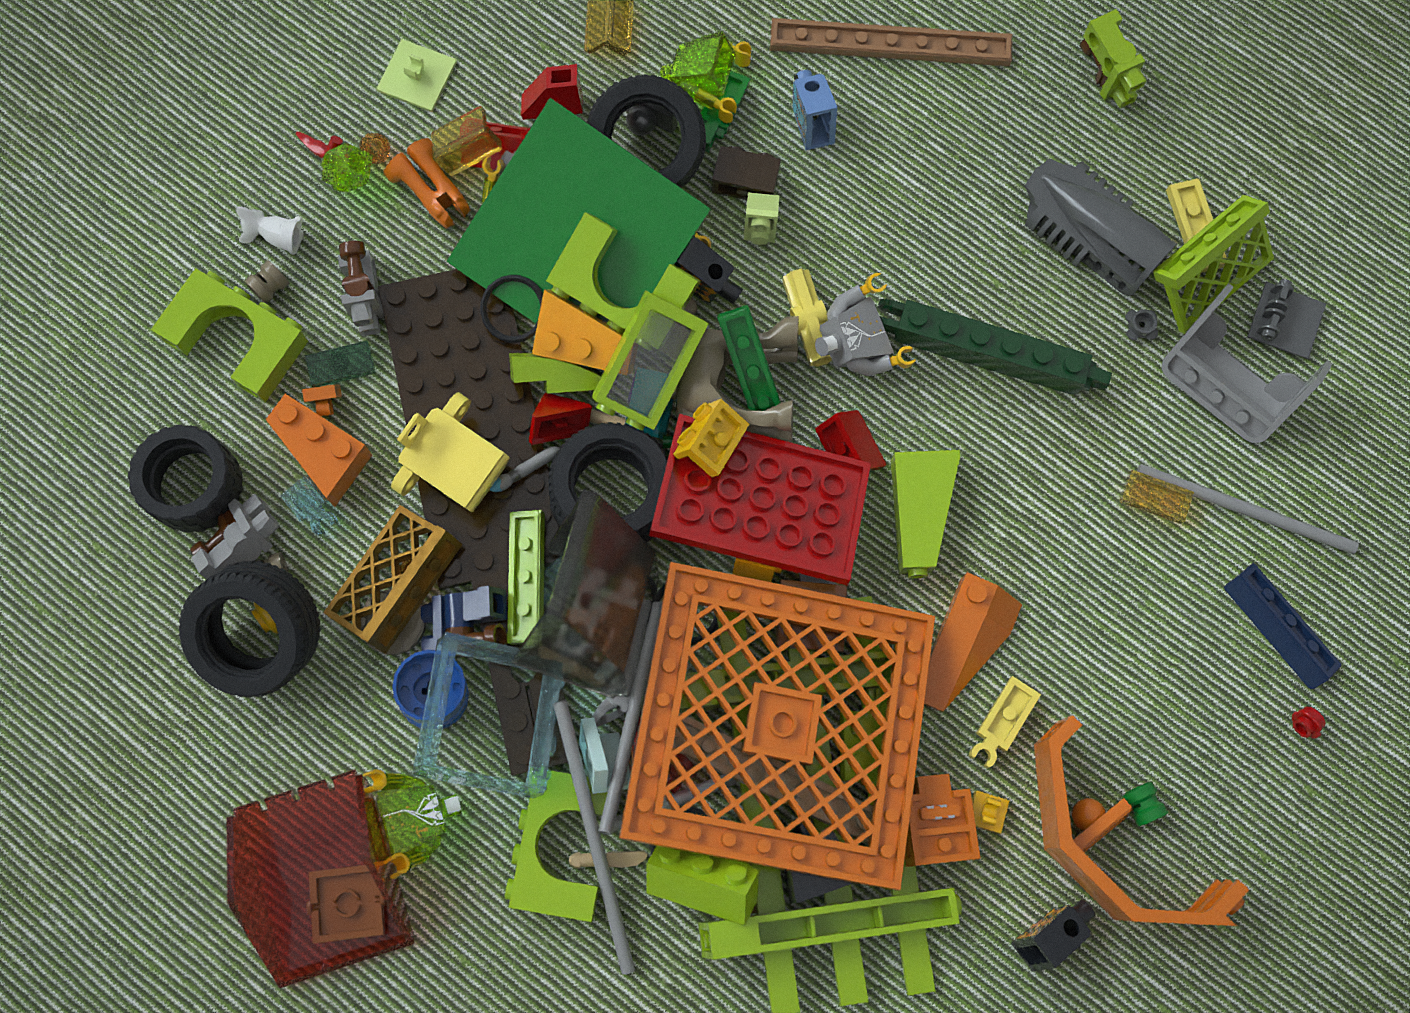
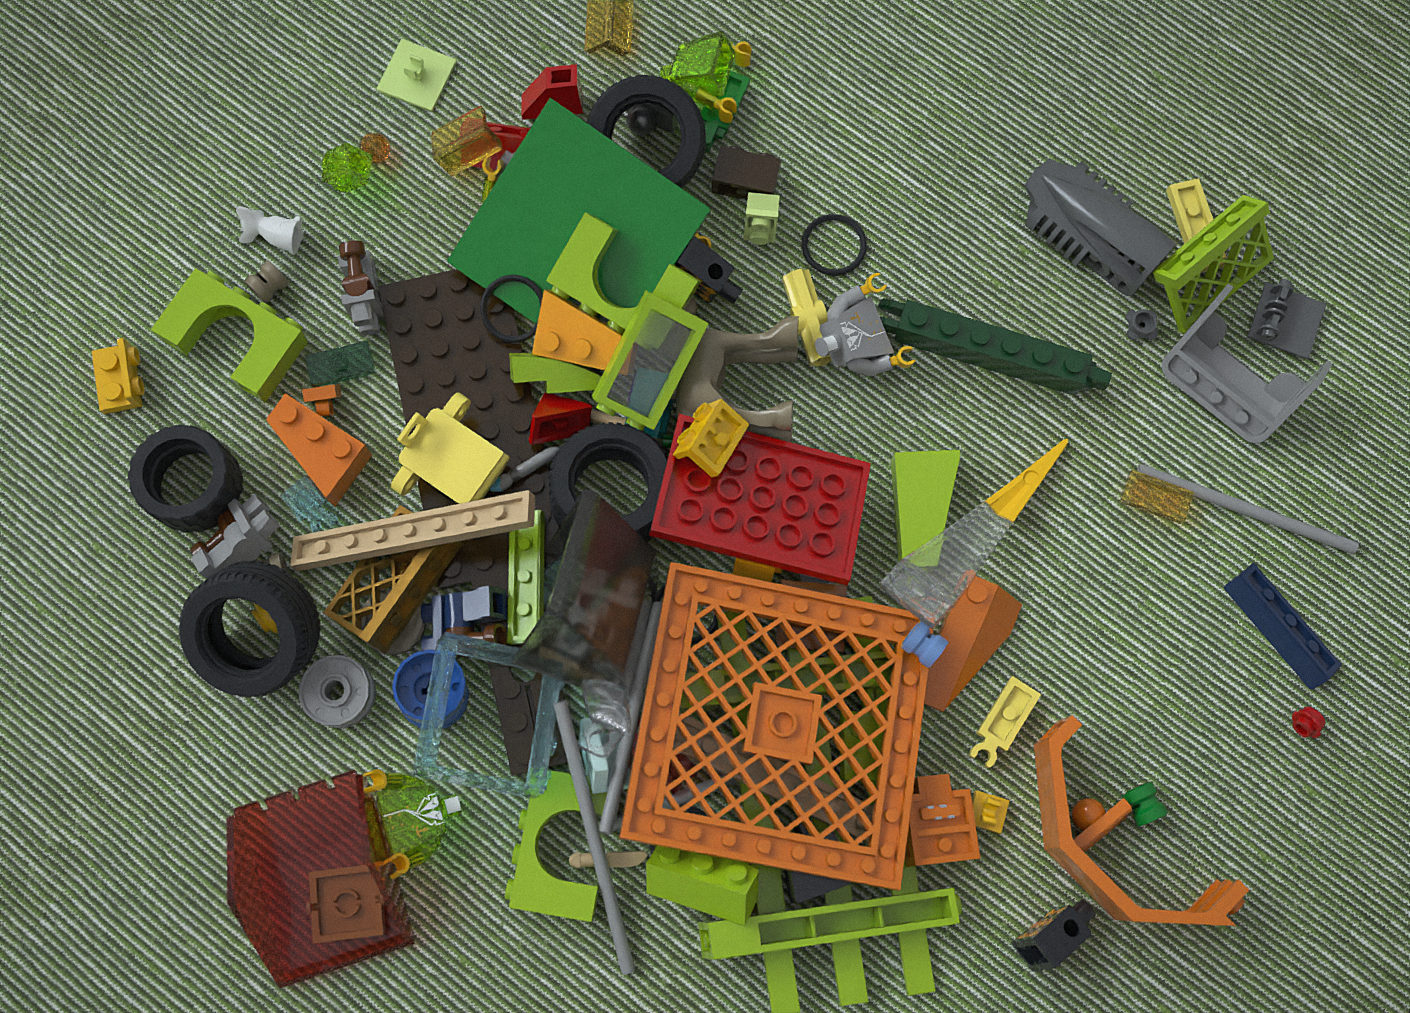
red bar [295,131,343,162] -> none
orange piece [384,138,471,229] -> none
green tile [717,304,781,411] -> none
medium nougat tile [770,18,1012,66] -> none
medium blue torso [793,70,837,151] -> none
red panel [814,410,886,471] -> none
lime hips [1079,9,1147,109] -> none
none -> yellow bracket [92,338,145,414]
none -> tan plate [290,490,535,571]
none -> light grey wheel [299,655,376,728]
none -> clear piece [578,679,631,759]
none -> black tyre [801,214,867,276]
none -> clear plate [879,439,1068,629]
none -> medium blue wheel [900,620,949,668]

